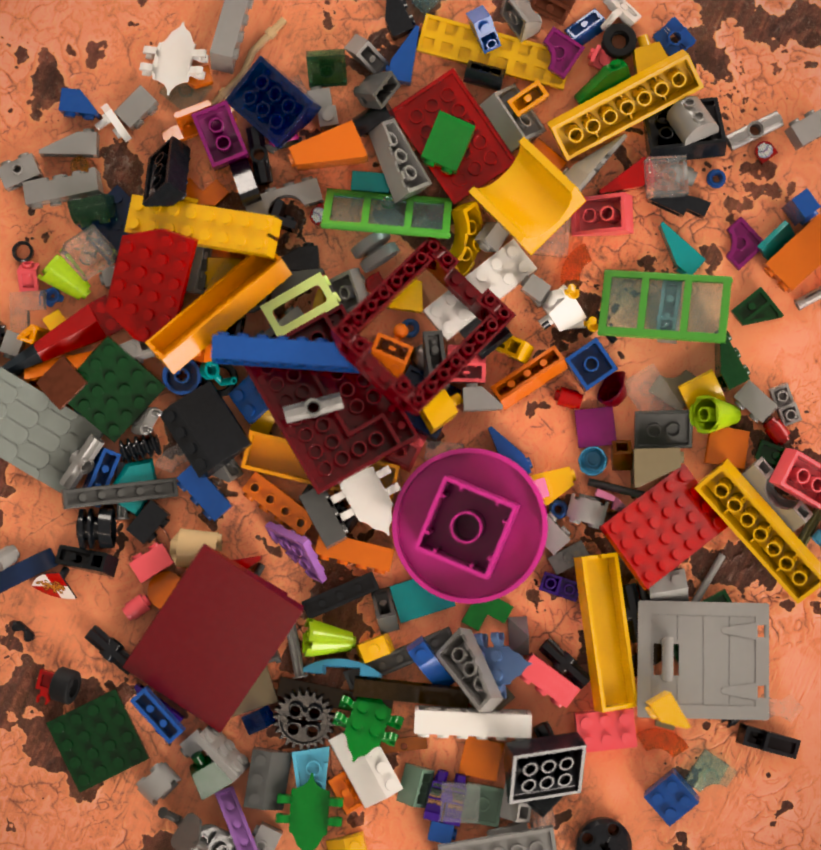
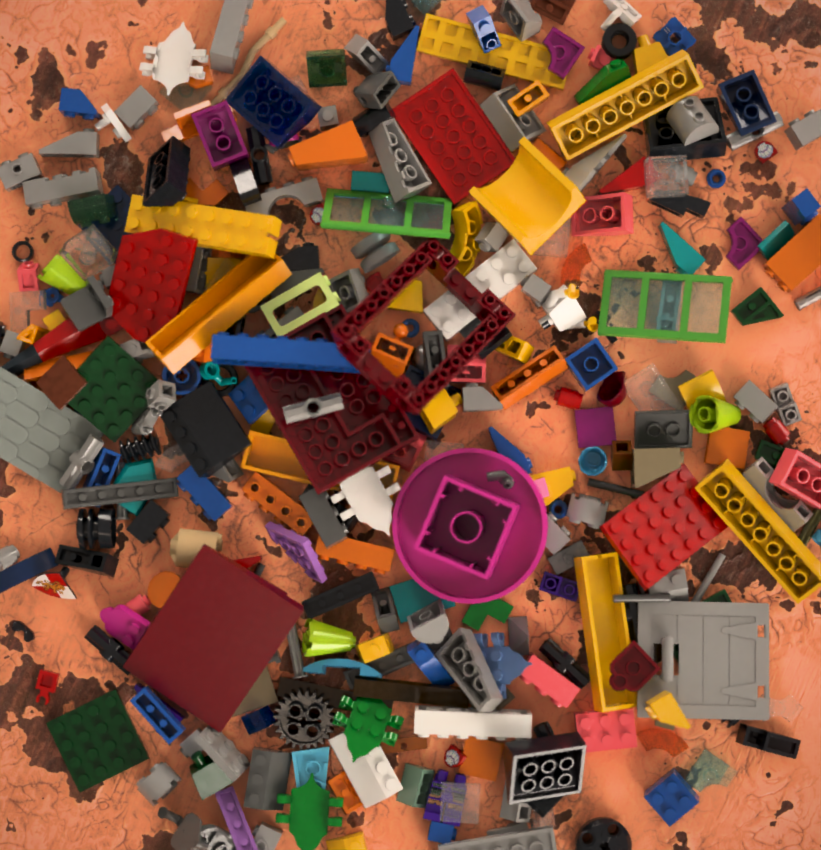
black tyre [49,667,81,705] -> none
clear yellow plate [70,156,90,172] -> none
coral brick [129,542,174,583] -> none
black bracket [268,199,299,240] -> none
light grey brick [304,86,332,113] -> none
green slope [421,110,475,175] -> none
sand green tile [461,781,504,828] -> none
blue slope [564,8,606,45] -> none
bright pink slope [594,489,626,511] -> none
dark green slope [715,330,750,392] -> none
none -> dark grey bracket [61,275,114,331]
none -> dark pink plate [100,604,151,650]
none -> light grey brick [146,379,176,411]
none -> light grey brick [407,599,449,644]
none -> tile [444,744,467,768]
none -> dark grey arm [486,470,514,489]
none -> dark red plate [609,640,661,692]
none -> dark grey bar [612,594,671,603]
none -> dark blue slope [716,70,777,137]

